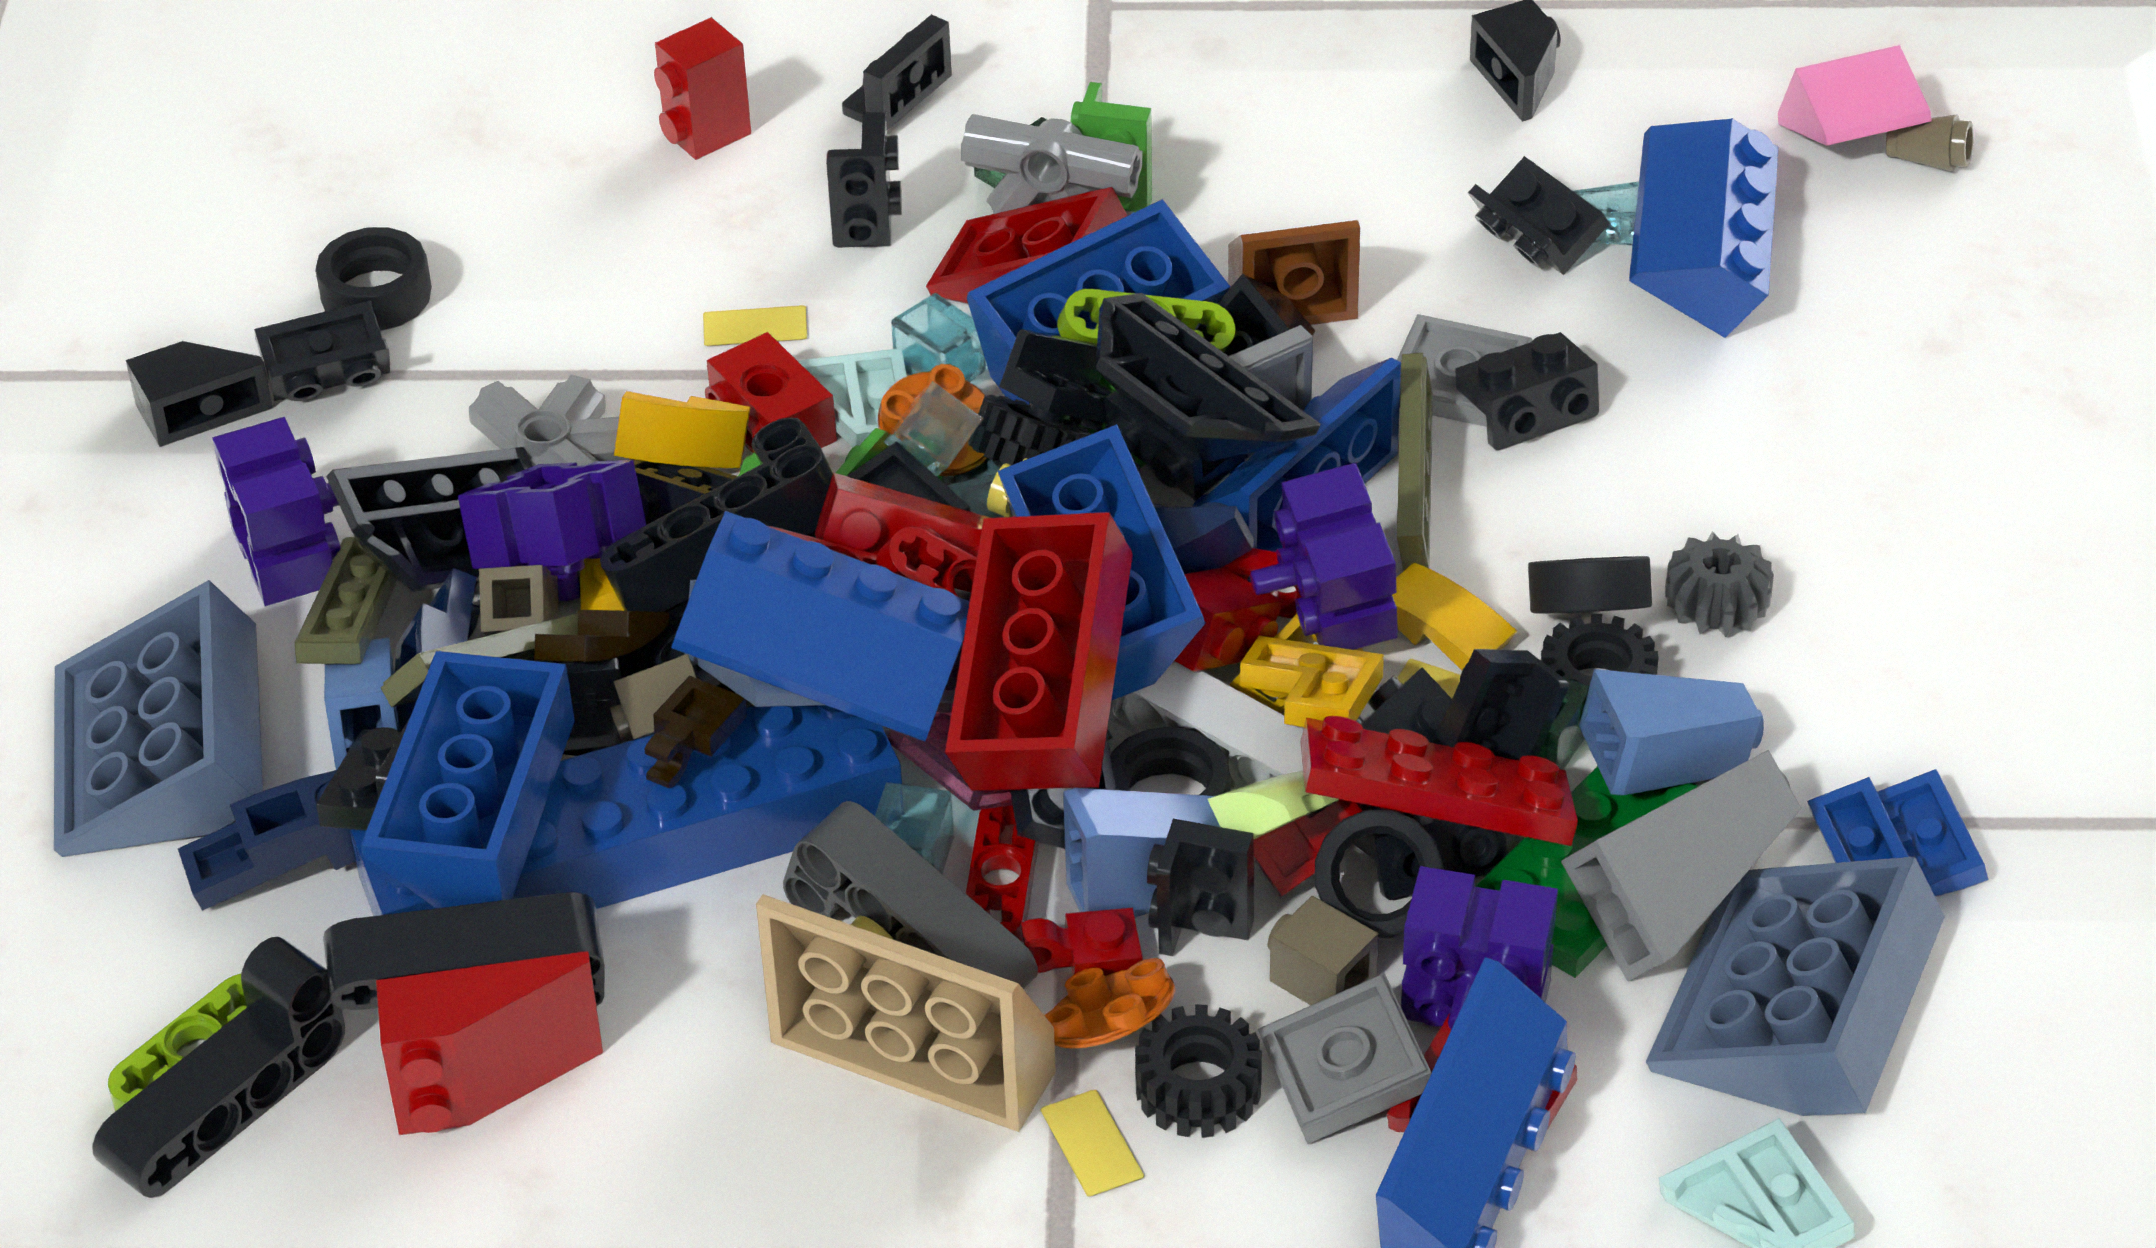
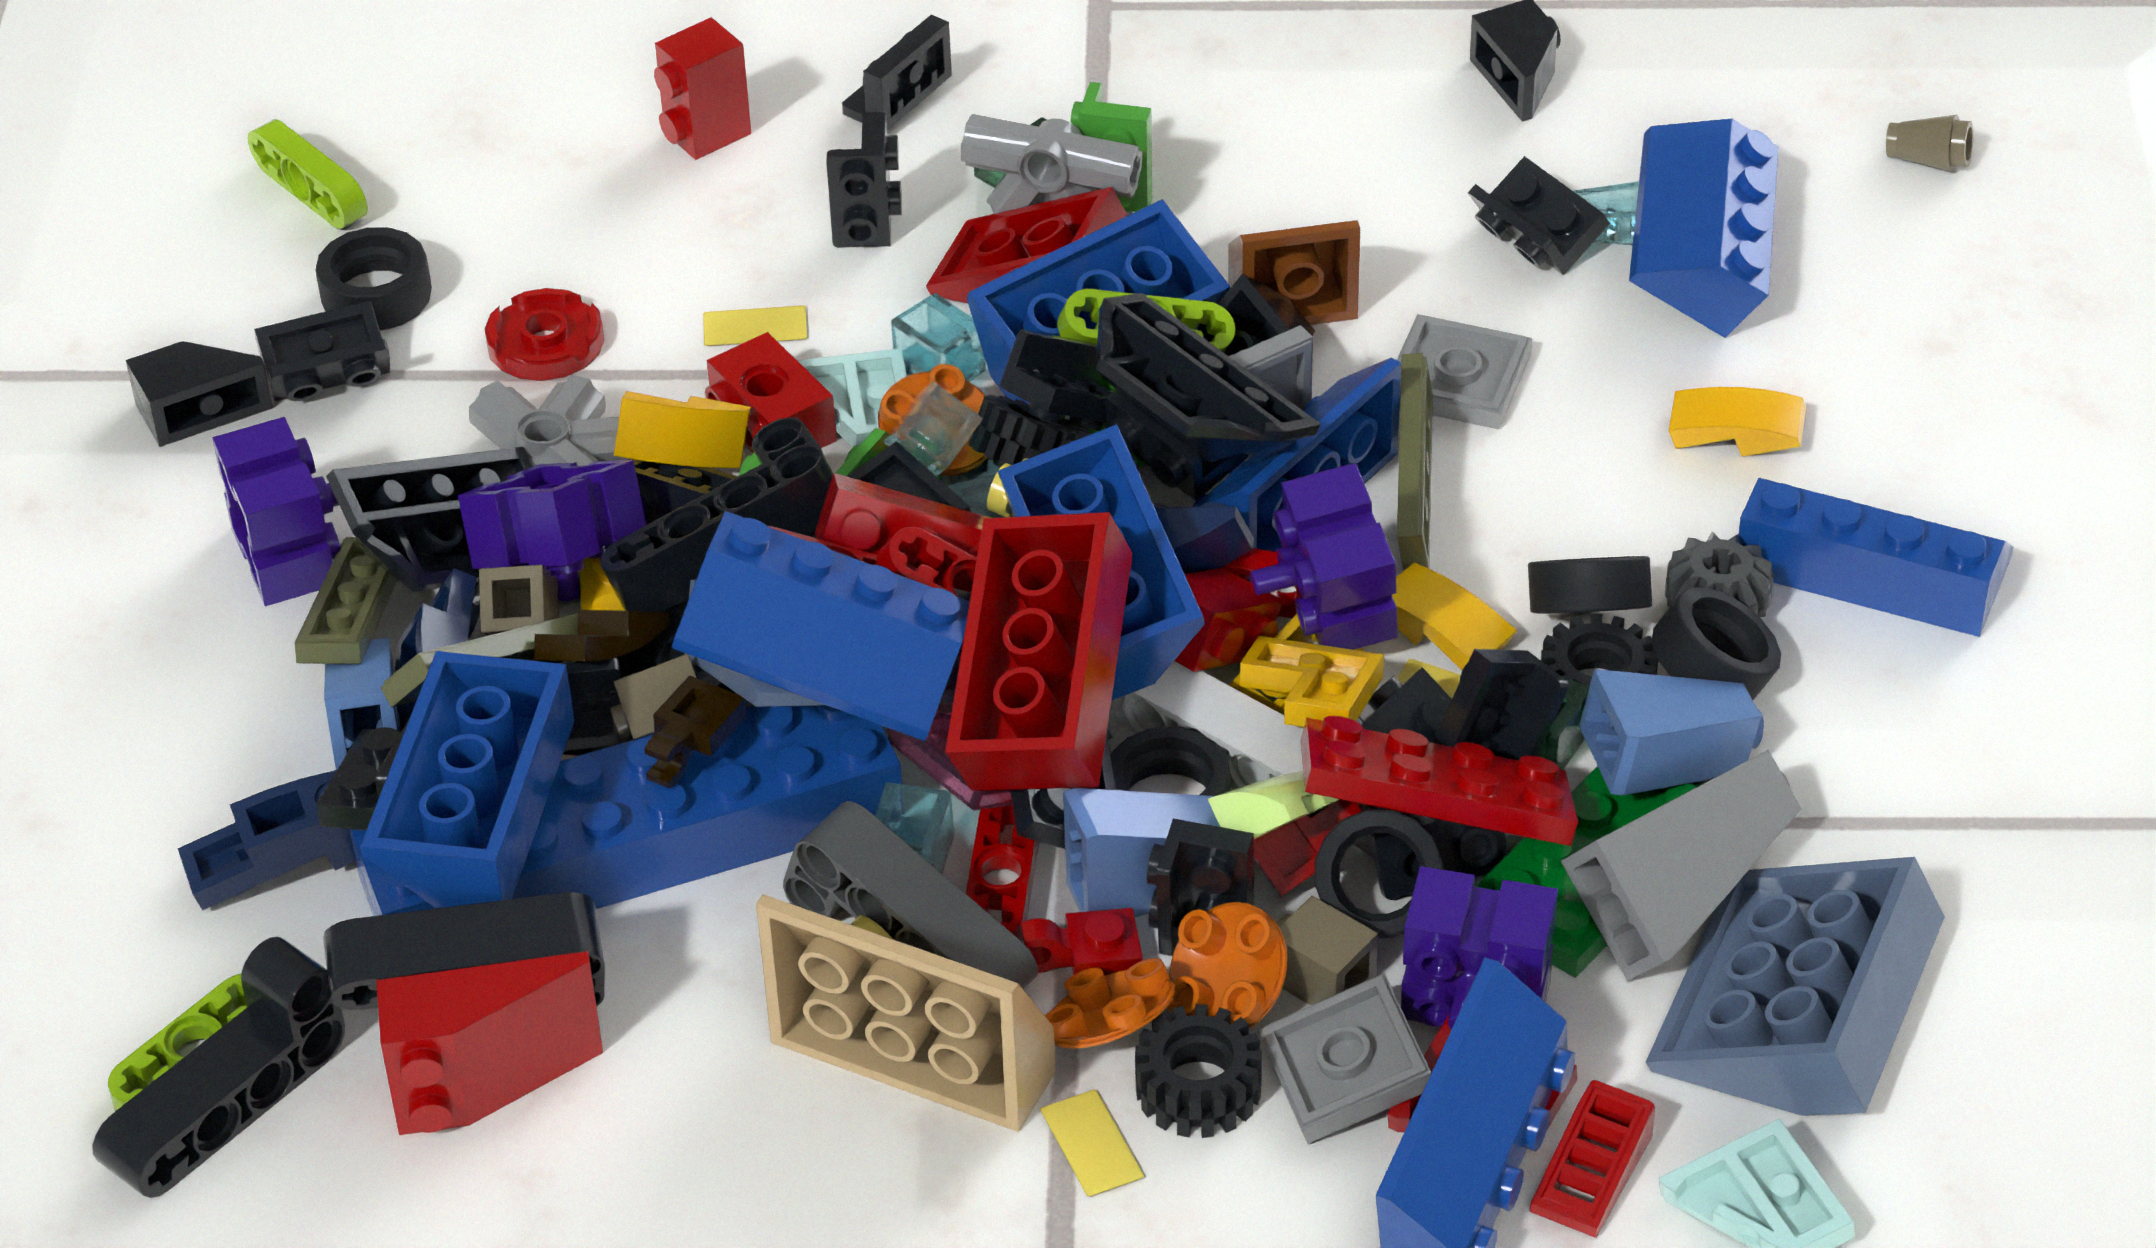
sand blue slope [54,580,263,857] -> none
black bracket [1455,332,1599,451] -> none
bright pink slope [1778,45,1931,146] -> none
blue slope [1807,769,1989,896] -> none
none -> lime beam [247,119,368,229]
none -> red tile [484,288,604,381]
none -> orange dish [1167,902,1287,1029]
none -> red slope [1530,1080,1655,1238]
none -> black tyre [1651,587,1781,700]
none -> yellow slope [1668,387,1806,457]
none -> blue slope [1738,478,2014,637]

